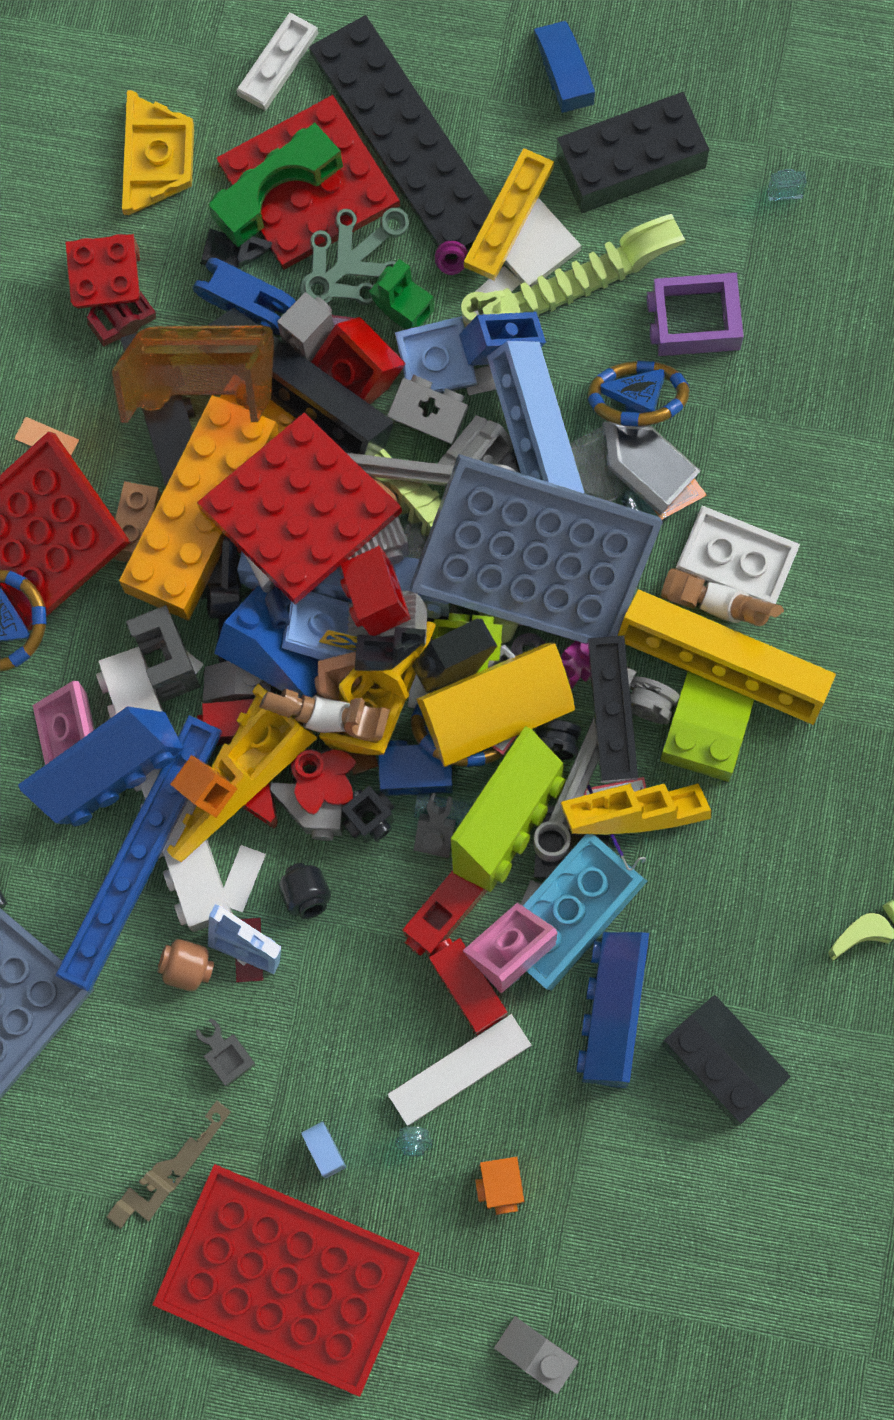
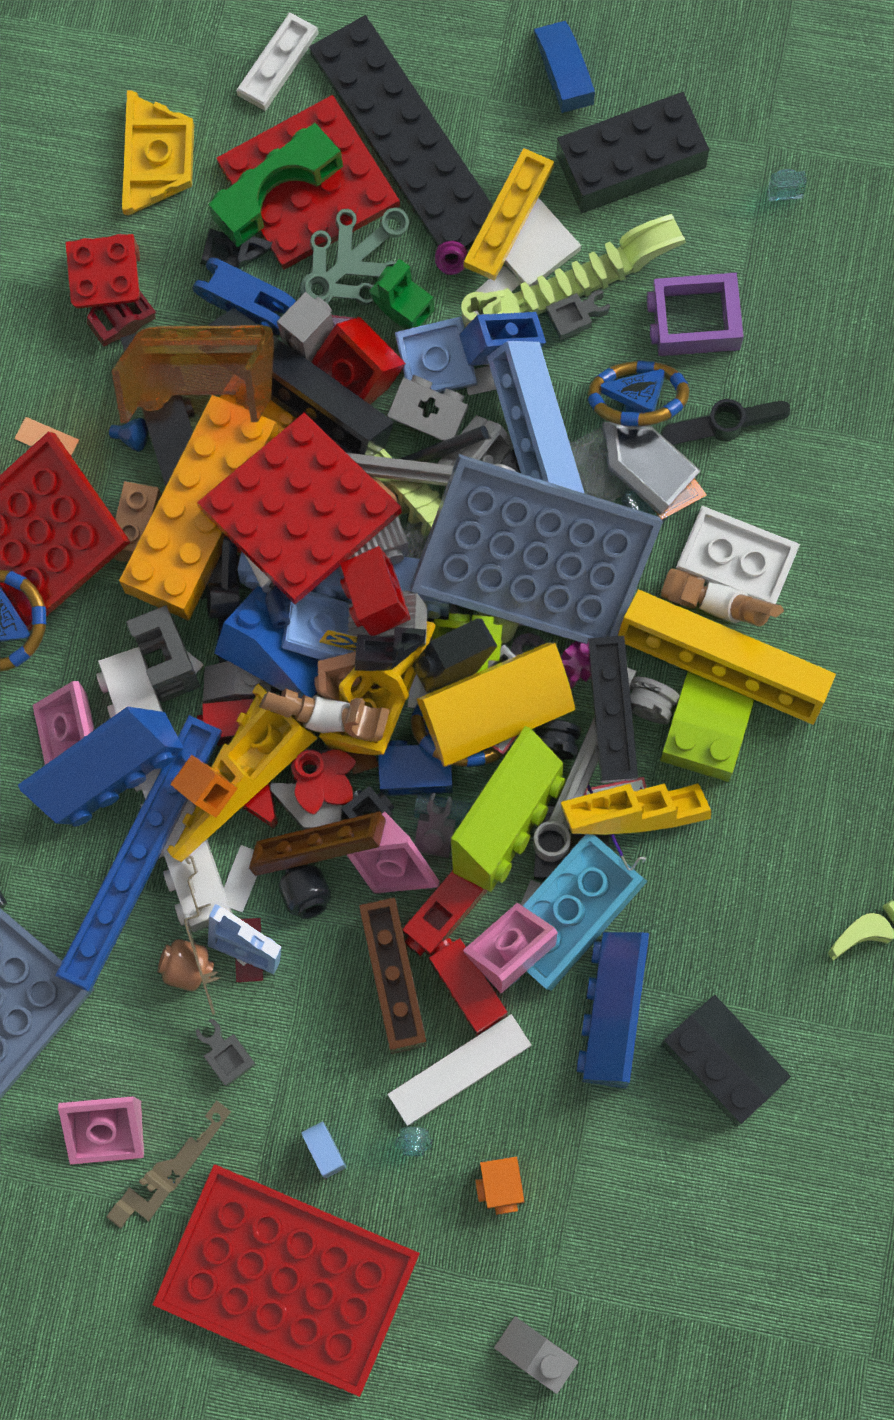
none -> bright pink slope [58,1096,144,1165]
none -> blue rock [109,418,148,452]
none -> dark tan piece [184,856,220,1015]
none -> reddish brown tile [249,812,386,876]
none -> bright pink slope [347,812,440,894]
none -> reddish brown brick [359,897,427,1054]
none -> black bar [399,426,489,462]
none -> dark grey plate [546,290,610,341]
none -> black piece [661,399,791,445]

